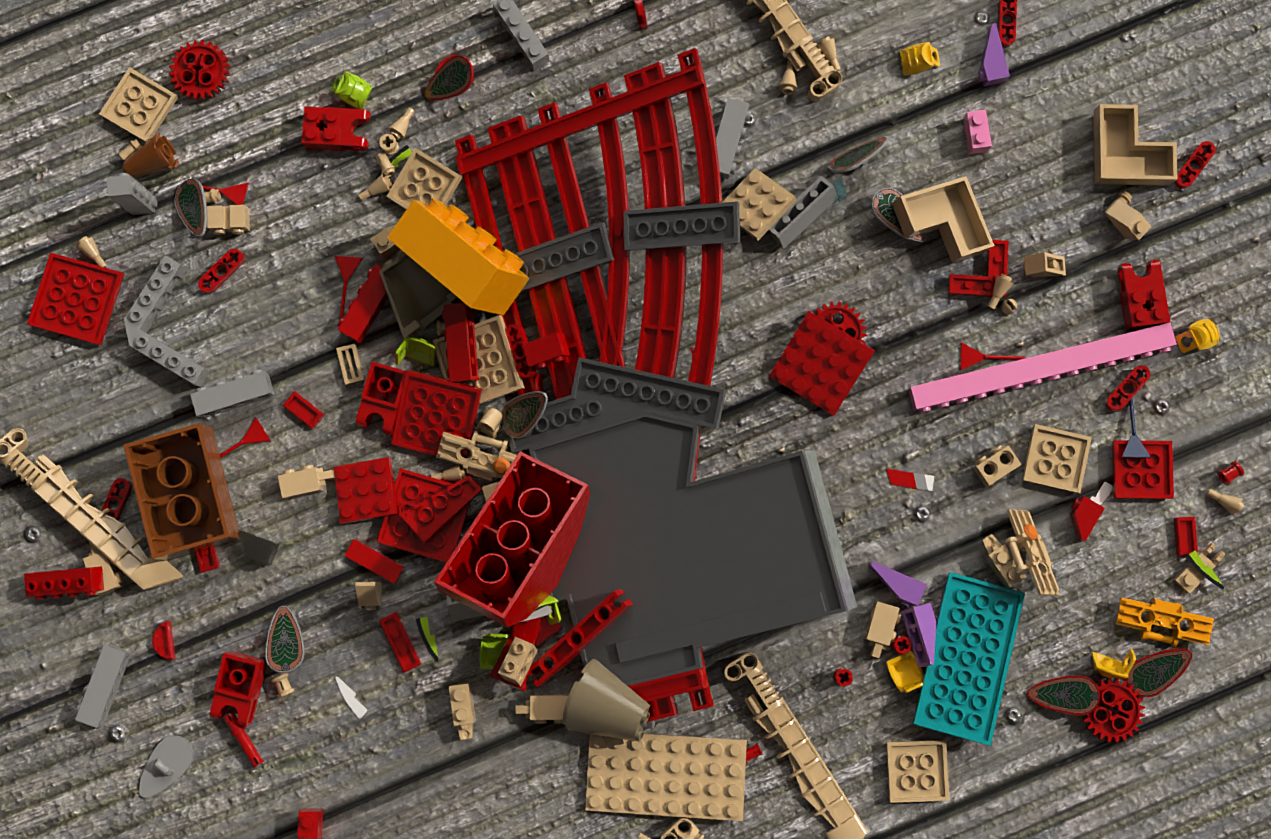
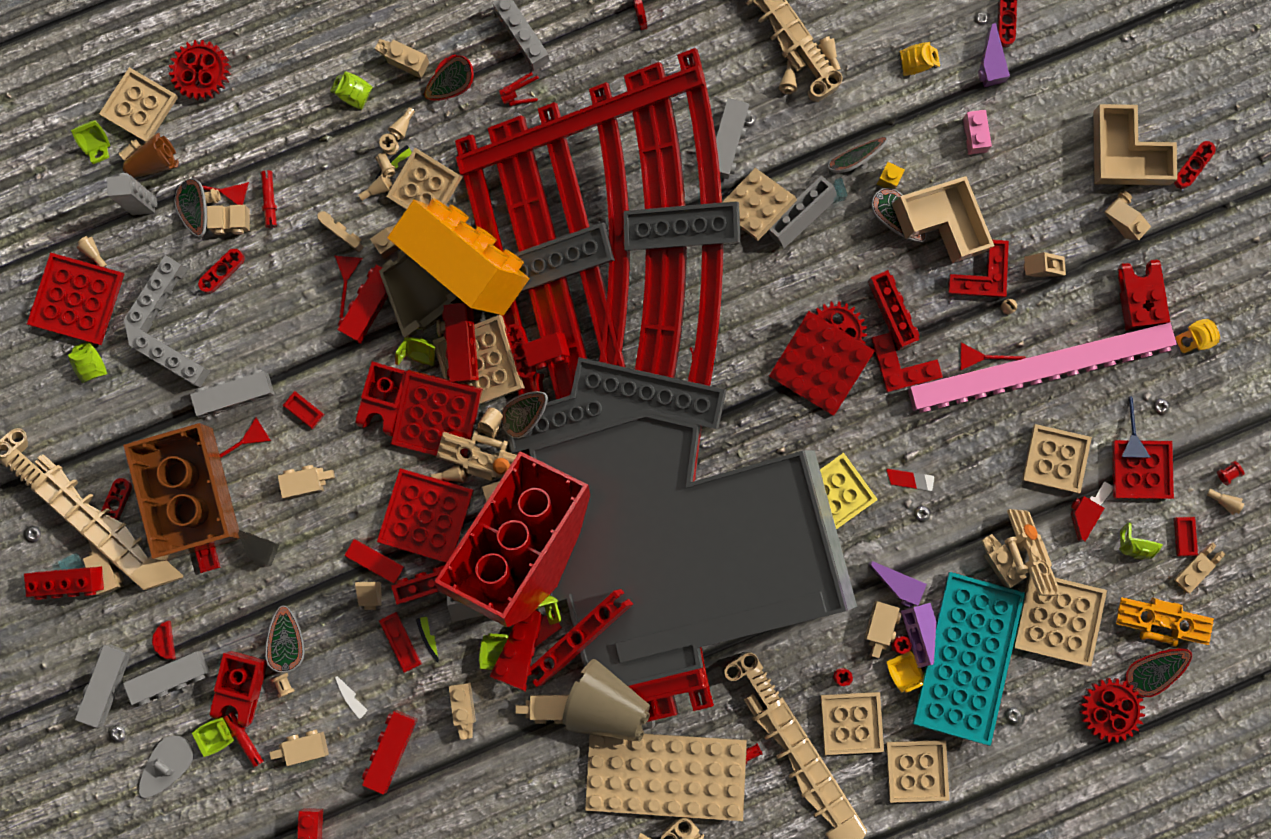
red brick [301,106,371,151] -> none
red plate [334,457,398,524] -> none
tan tile [336,343,365,386] -> none
red wing [399,476,483,543] -> none
tan brick [498,637,538,686] -> none
white sticker [521,605,553,622] -> none
tan brick [973,445,1022,487] -> none
tan cone [988,274,1014,309] -> none
shield [1027,675,1100,715] -> none
yellow piece [1091,649,1136,679] -> none
red beam [1106,365,1151,412] -> none
sticker [1186,551,1224,589] -> none
none -> clear light blue tile [58,553,84,570]
none -> lime piece [68,342,107,383]
none -> lime piece [71,120,110,164]
none -> light grey brick [123,651,210,707]
none -> lime piece [192,717,234,757]
none -> red pin [260,170,277,228]
none -> tan hinge [269,729,329,766]
none -> tan hinge [317,211,363,252]
none -> red brick [361,710,418,795]
none -> tan hinge [375,39,430,79]
none -> red brick [391,566,444,605]
none -> red plant [499,72,539,106]
none -> light yellow plate [820,453,878,529]
none -> tan plate [820,692,884,755]
none -> red brick [868,270,920,351]
none -> red plate [871,332,943,393]
none -> yellow brick [877,162,905,189]
none -> tan plate [1013,573,1107,667]
none -> lime piece [1119,523,1163,560]

